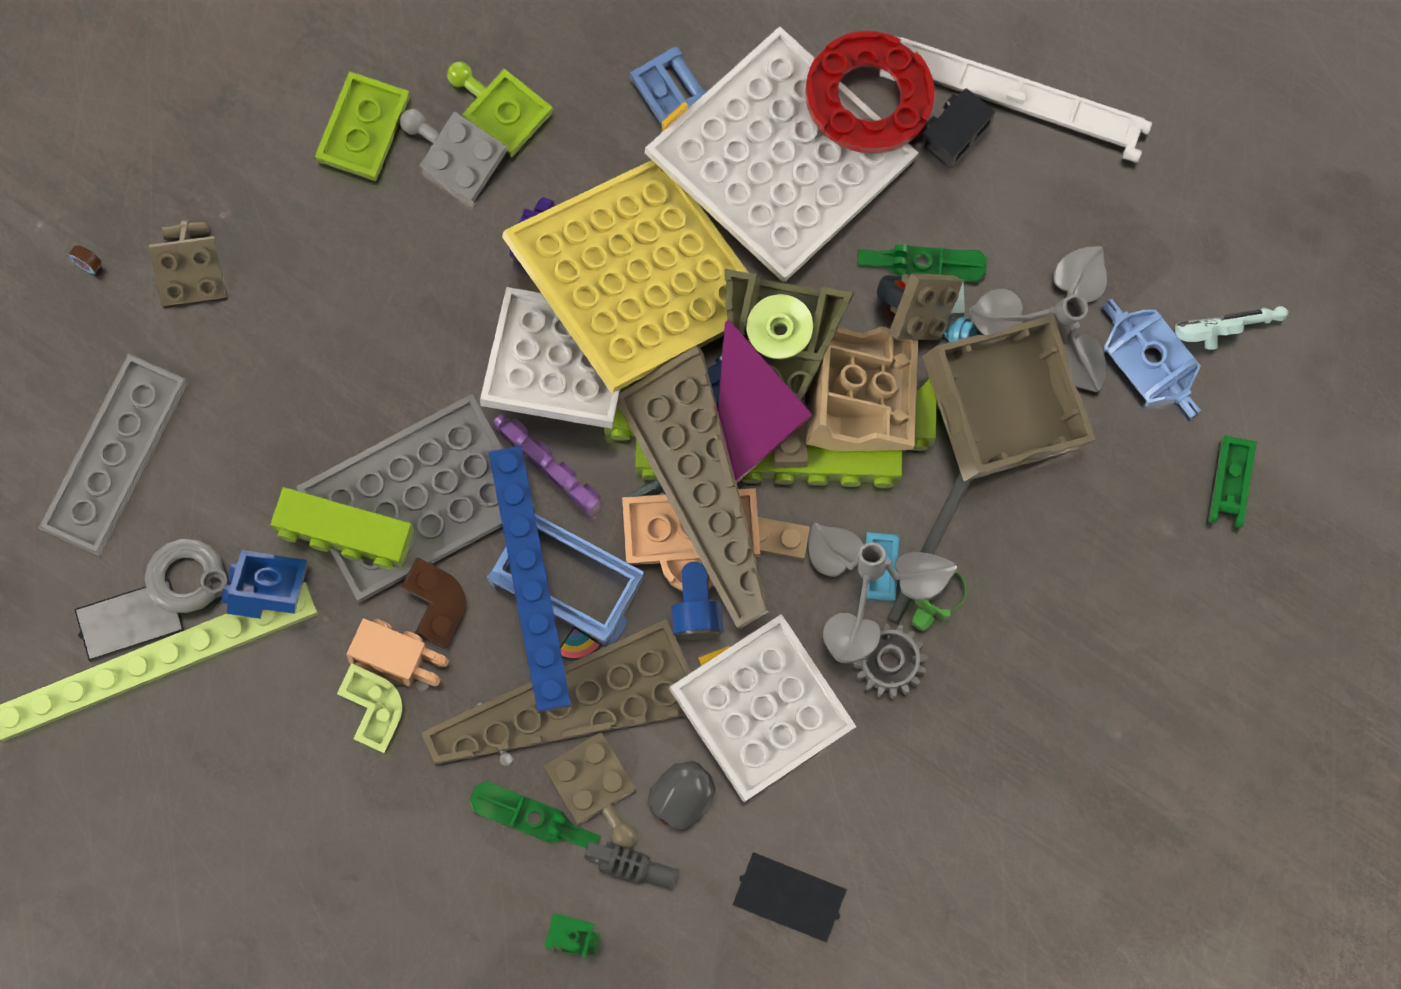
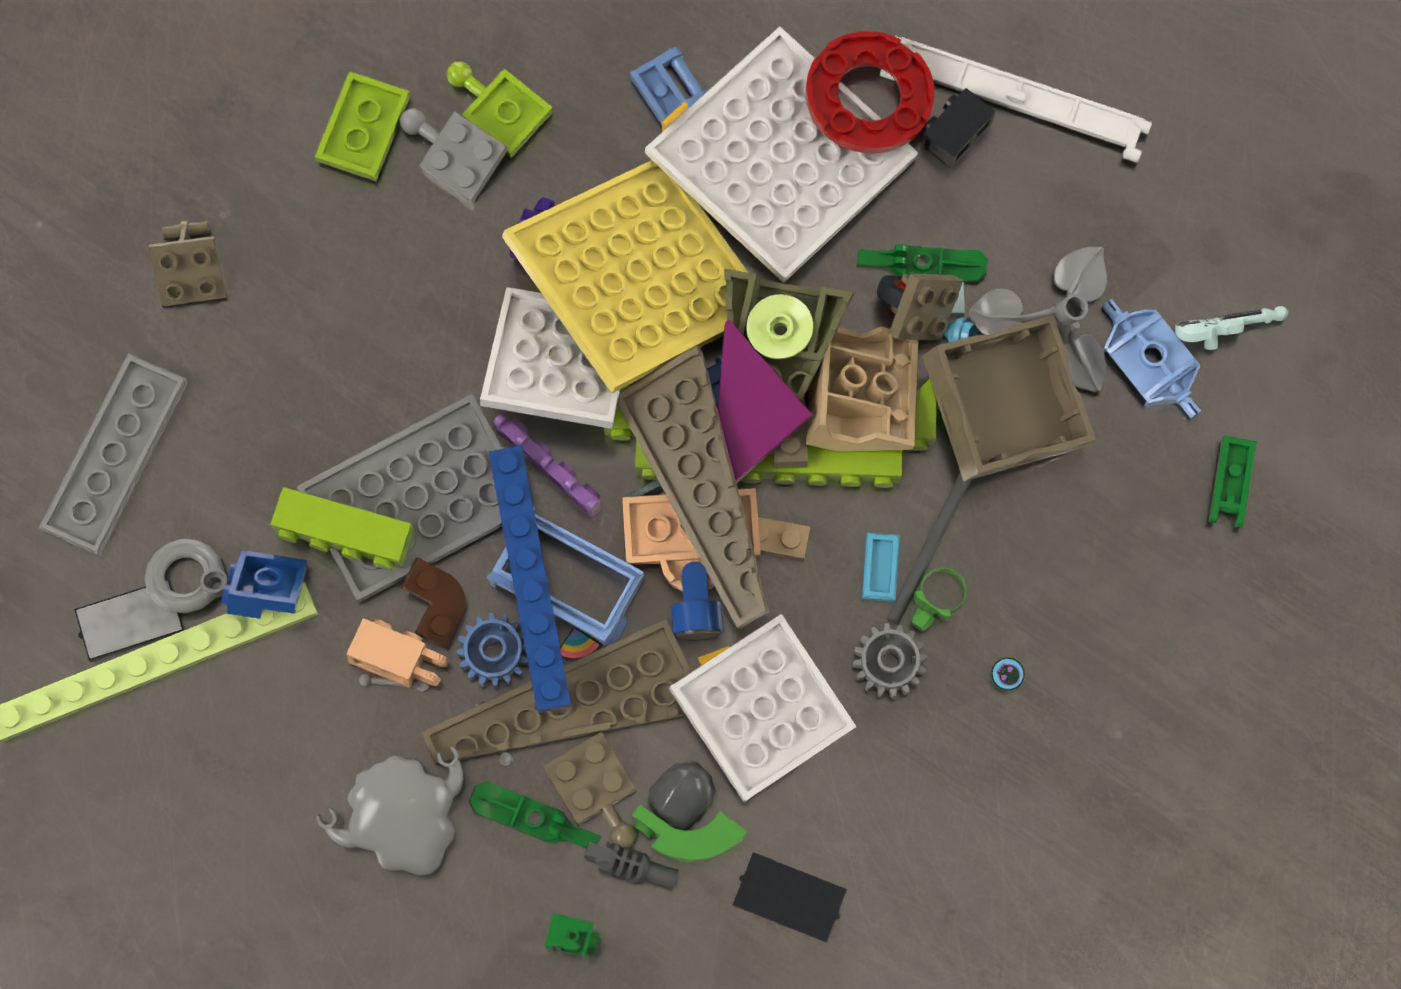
reddish brown tile [67,245,102,274] -> none
yellowish green plate [337,663,402,753] -> none
light grey plant [808,522,957,663] -> none
none -> light grey piece [316,746,463,876]
none -> medium blue gear [456,613,528,689]
none -> bright green arch [632,804,747,863]
none -> tile [990,657,1025,692]

